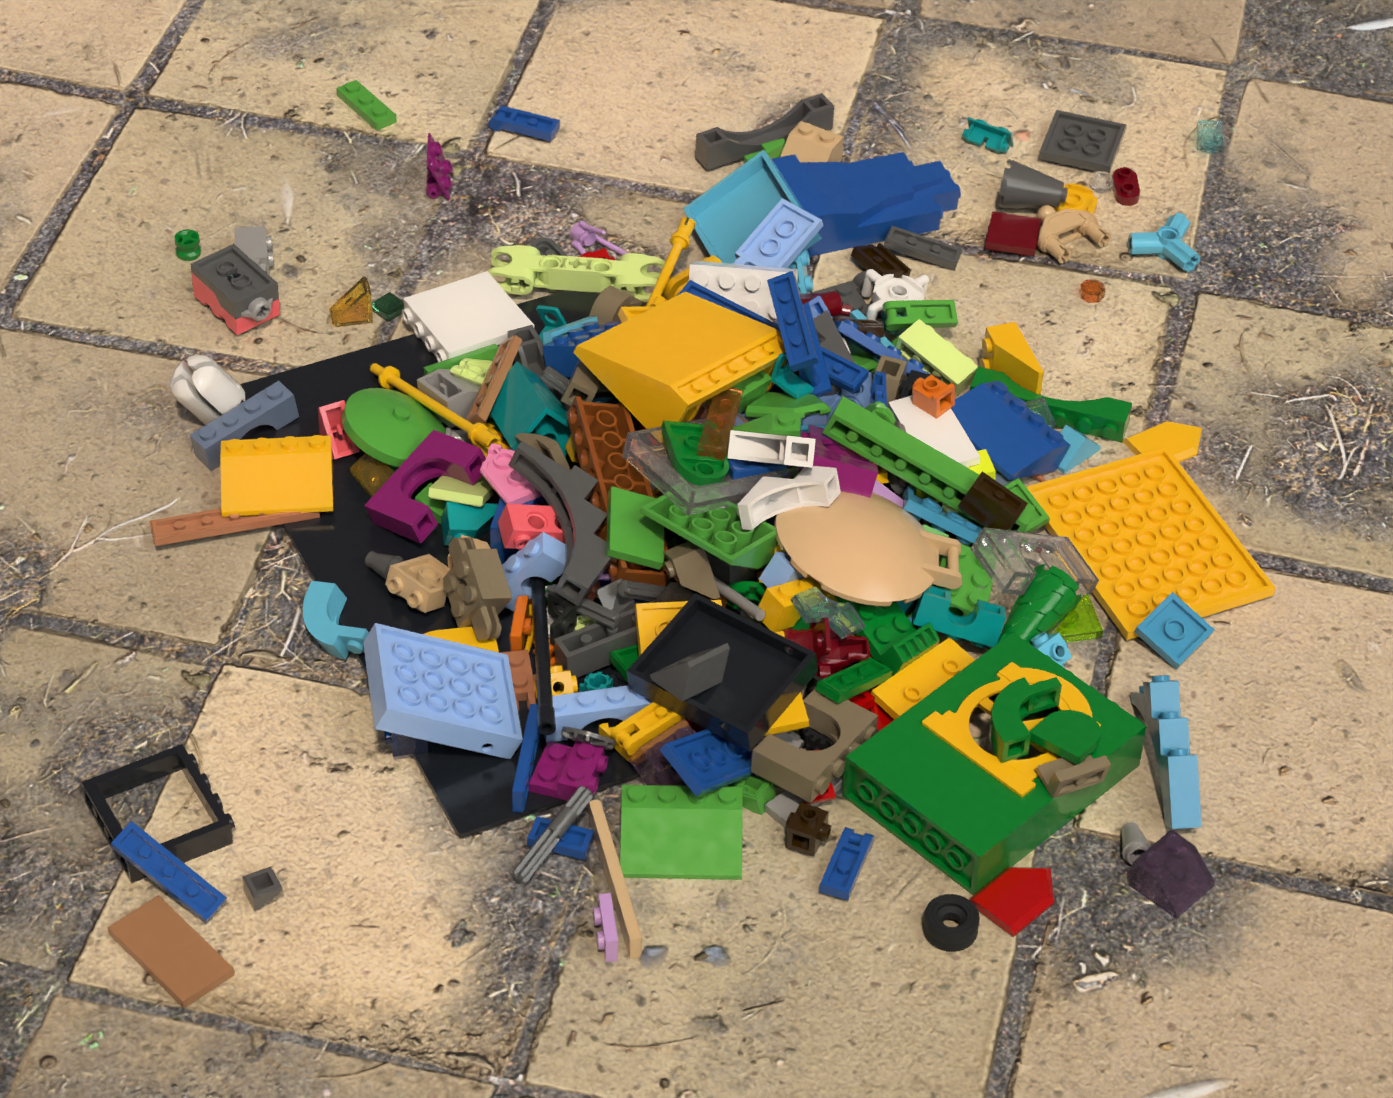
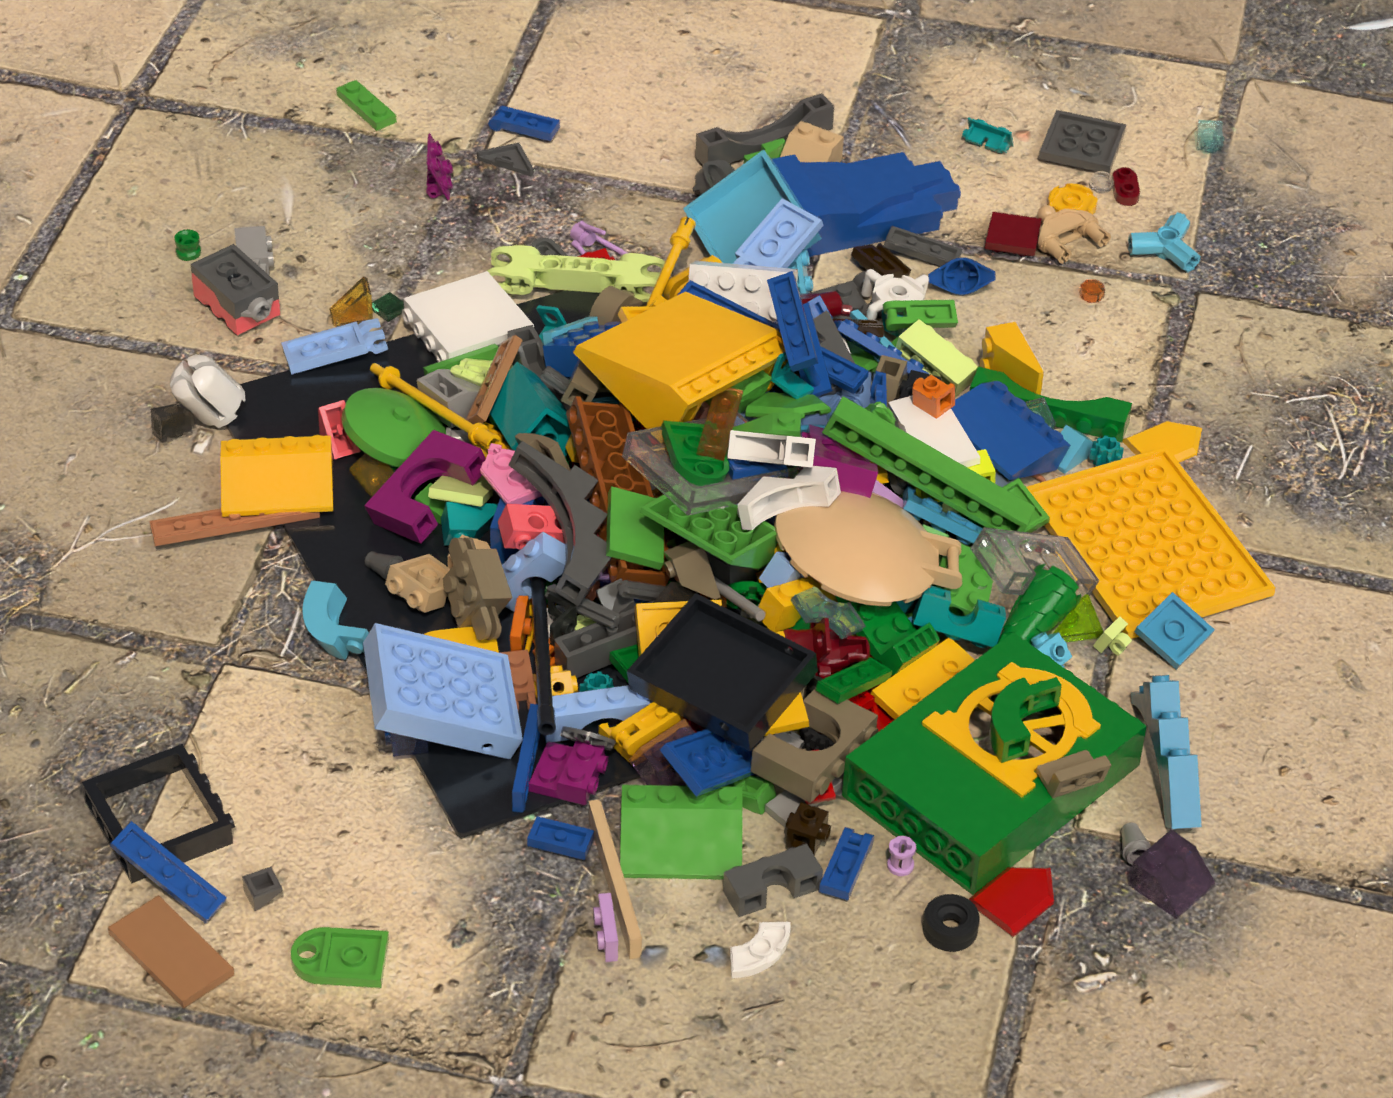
sand blue arch [190,381,299,471] -> none
dark grey axle [512,785,593,884] -> none
dark grey slope [650,643,730,701] -> none
dark brown panel [958,471,1028,538] -> none
dark grey cone [998,159,1068,209] -> none
green tile [1029,710,1101,765] -> none
none -> clear smoke brick [150,403,195,442]
none -> light blue tile [281,318,388,374]
none -> bright green tile [291,927,389,988]
none -> dark grey tile [476,142,534,176]
none -> dark grey piece [692,160,735,194]
none -> dark grey arch [723,844,823,918]
none -> white tile [730,922,791,979]
none -> lavender bush [887,836,916,876]
none -> blue hat [928,257,996,295]
none -> teal gear [1089,435,1124,466]
none -> yellowish green tile [1093,616,1132,656]

